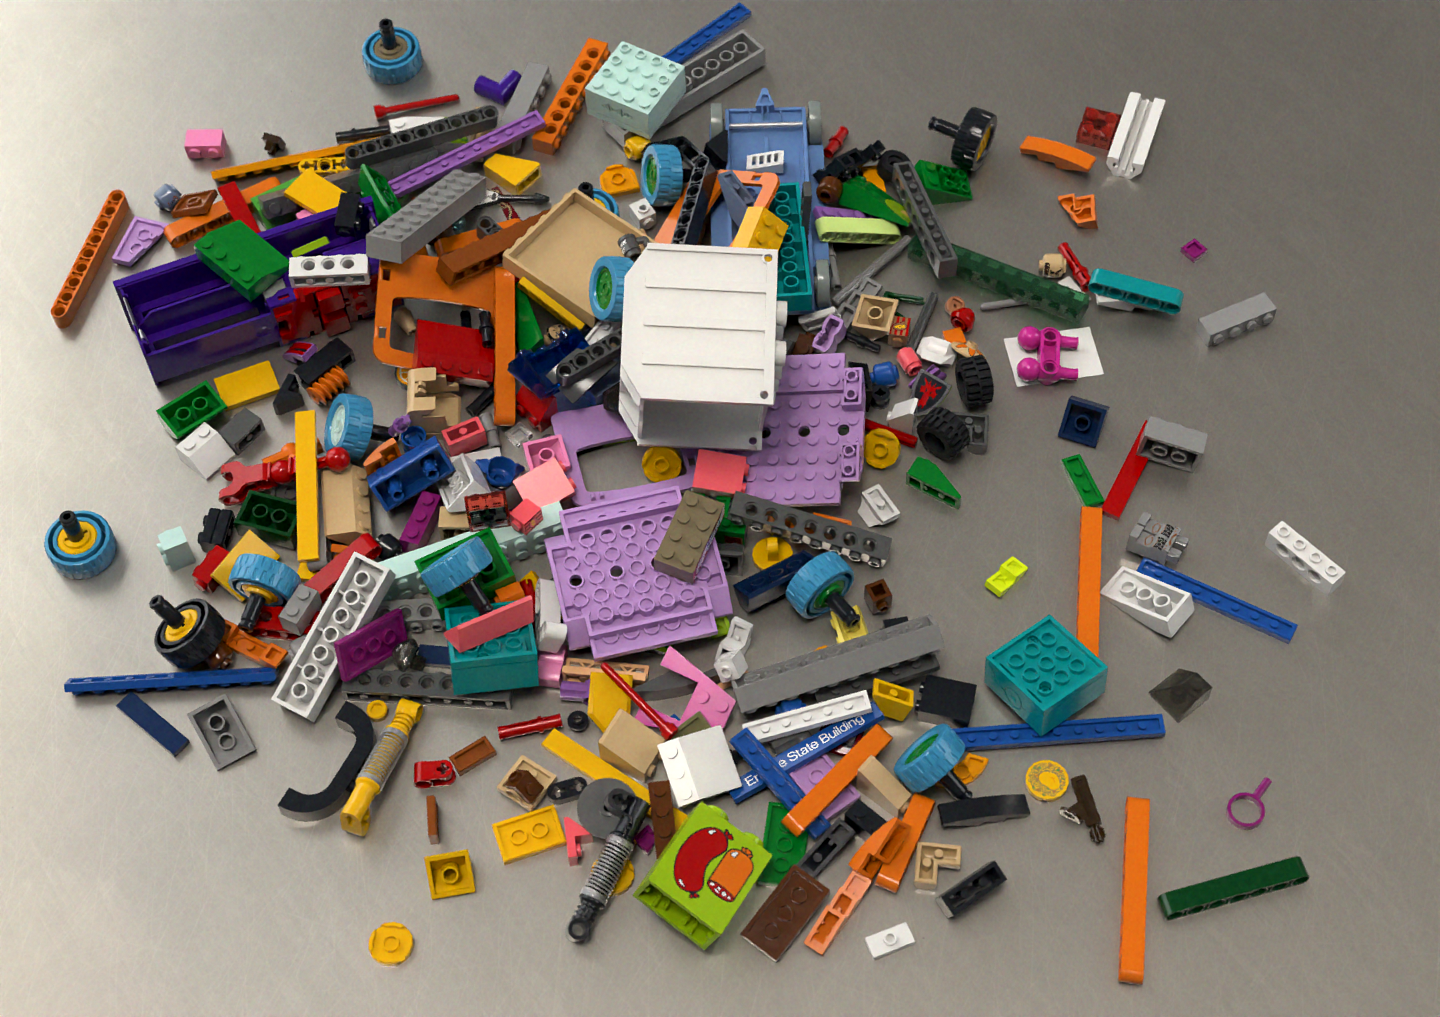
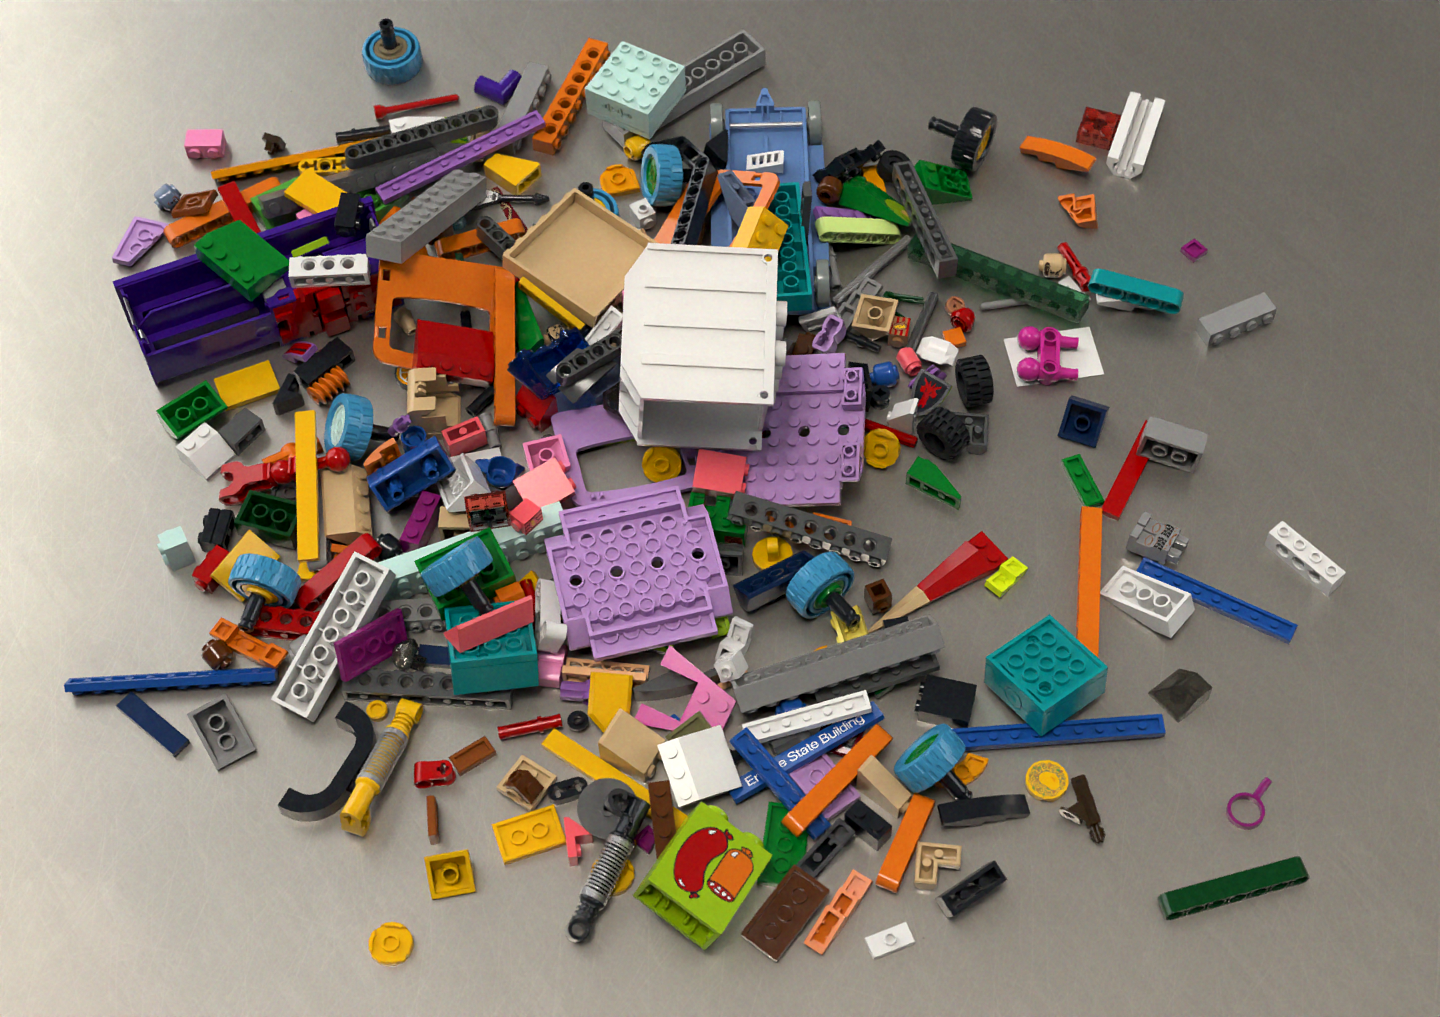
dark azure wheel [44,510,117,579] -> none
orange beam [50,190,129,328] -> none
black wheel [149,595,225,669] -> none
light grey brick [278,584,322,636] -> none
green slope [358,163,402,225] -> none
dark orange brick [436,209,550,286] -> none
black pin [479,311,495,348] -> none
clear tile [505,422,533,448] -> none
dark azure wheel [589,256,634,322] -> none
red piece [600,662,679,741] -> none
dark grey piece [617,234,650,262] -> none
dark tan brick [654,490,725,584] -> none
blue tile [662,2,751,65] -> none
red pin [823,126,849,158] -> none
orange slope [848,817,912,880] -> none
white slope [857,484,900,527] -> none
yellow slope [872,678,914,722] -> none
tan dish [951,340,986,359] -> none
orange beam [1118,796,1150,985] -> none
none -> red plate [868,531,1008,633]

